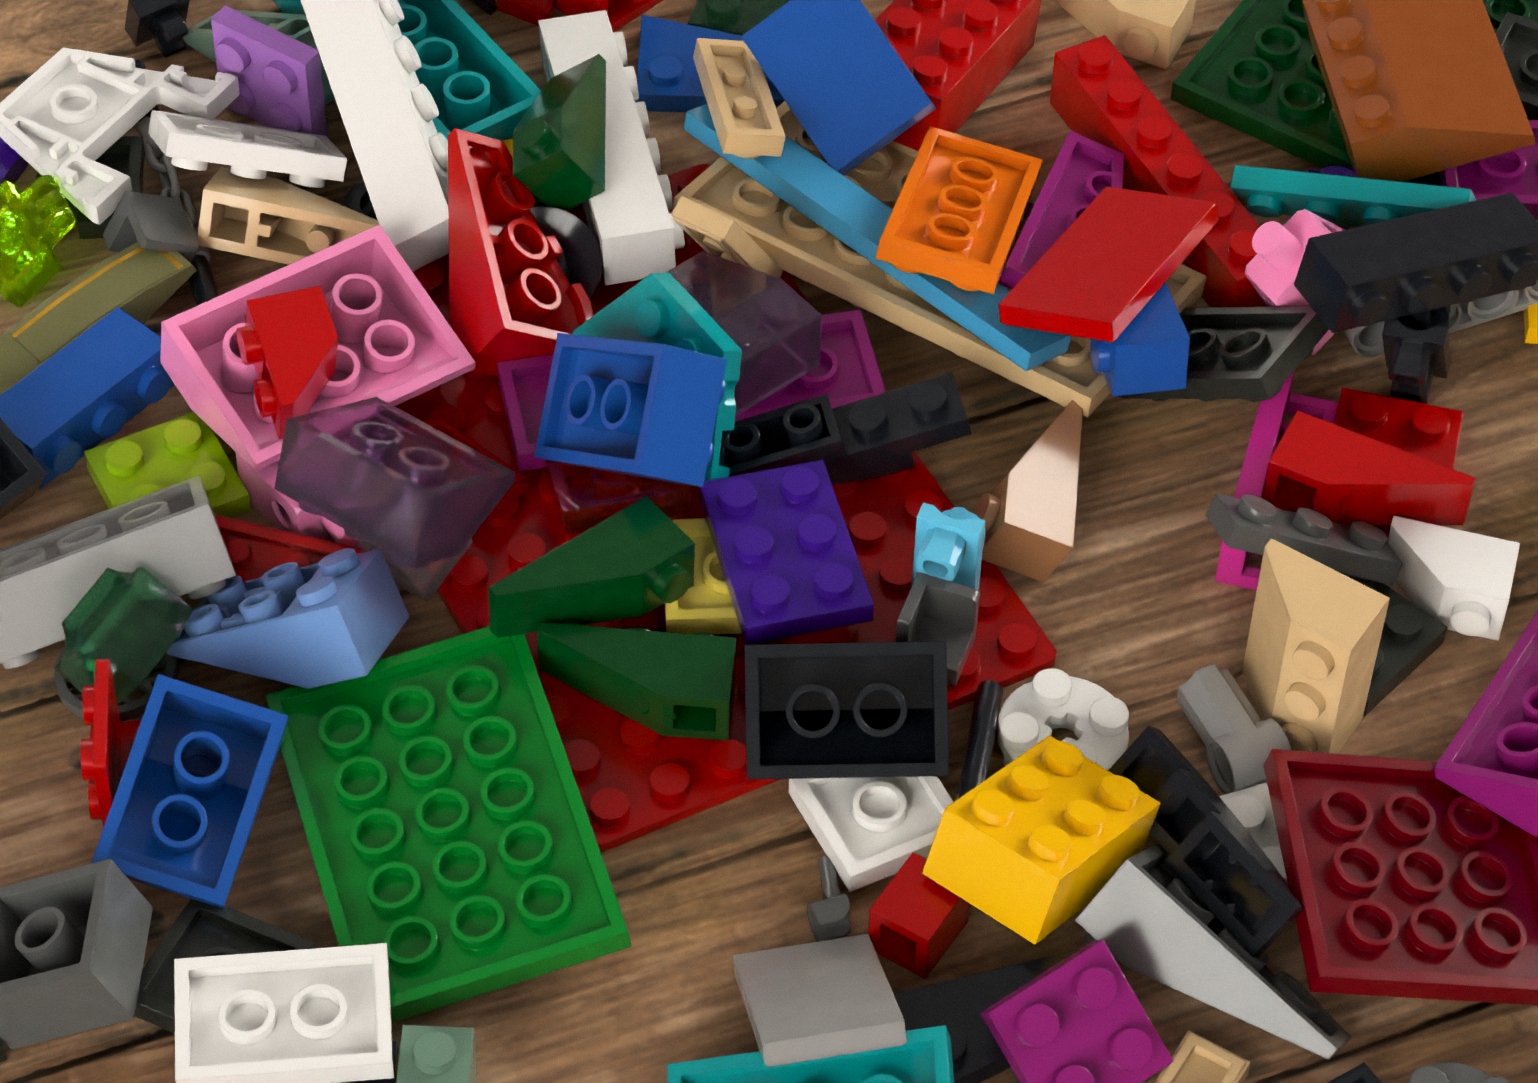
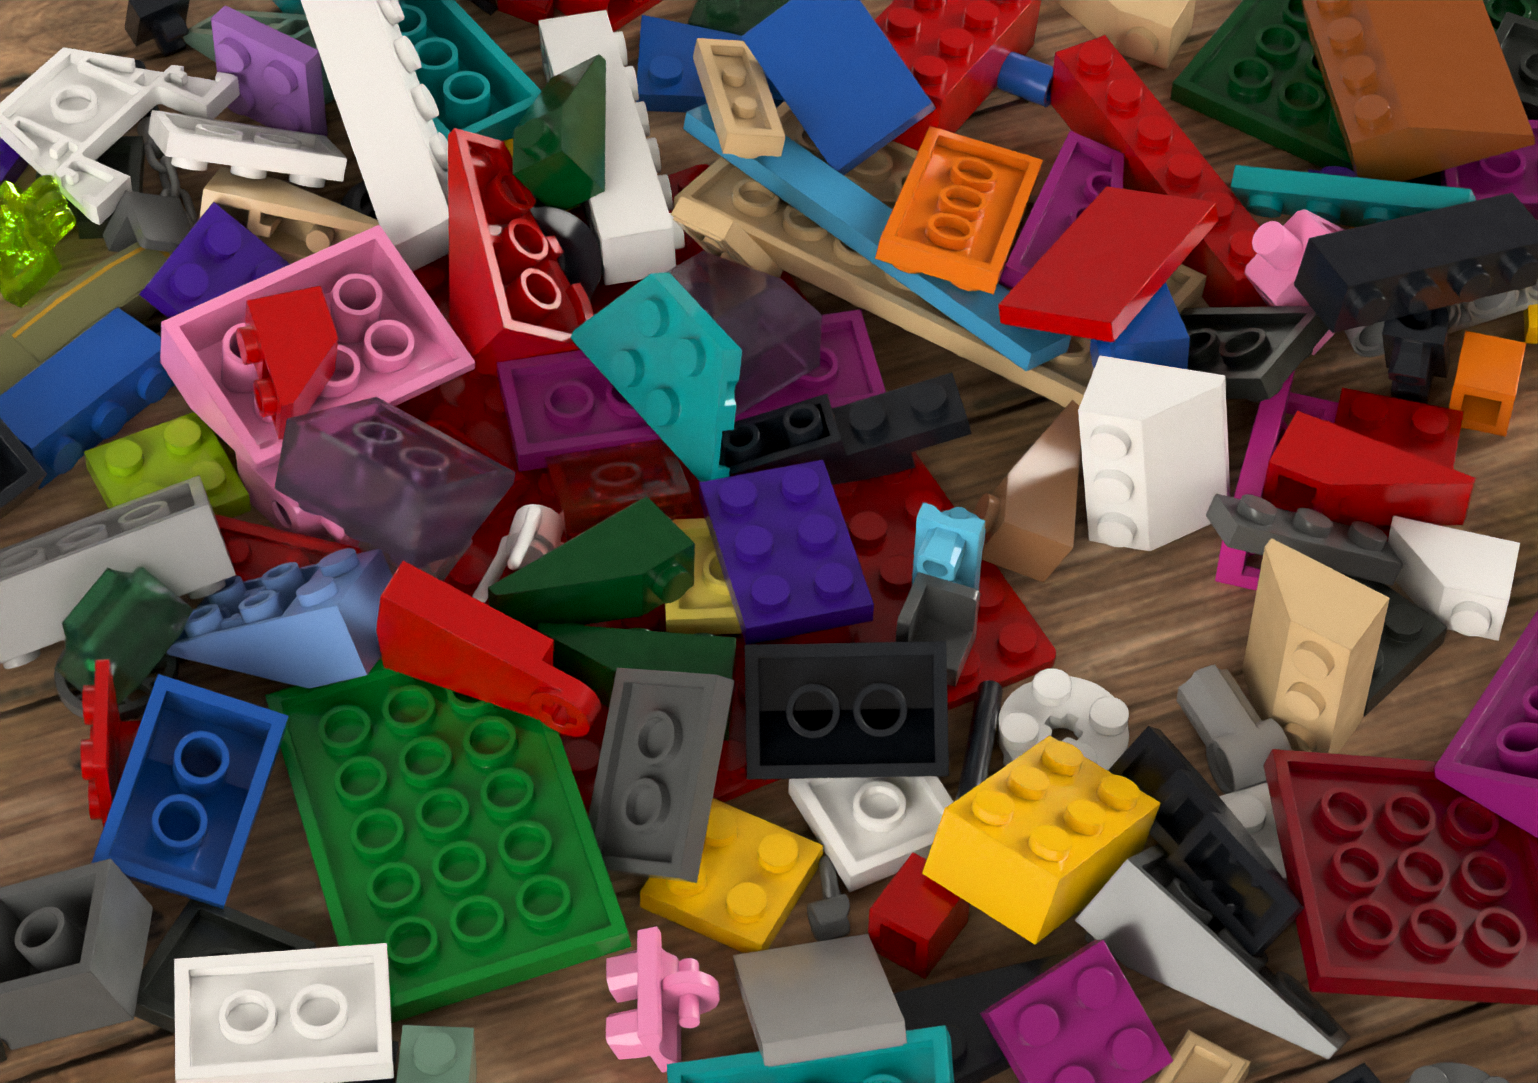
blue slope [534,333,727,487] -> none
none -> dark purple plate [139,202,290,318]
none -> red piece [376,561,602,737]
none -> white plant [472,504,564,603]
none -> dark grey plate [588,668,734,883]
none -> bright pink hips [606,926,720,1072]
none -> yellow plate [640,798,824,953]
none -> blue hinge [997,51,1053,107]
none -> white slope [1078,355,1230,551]
none -> orange brick [1448,330,1526,437]

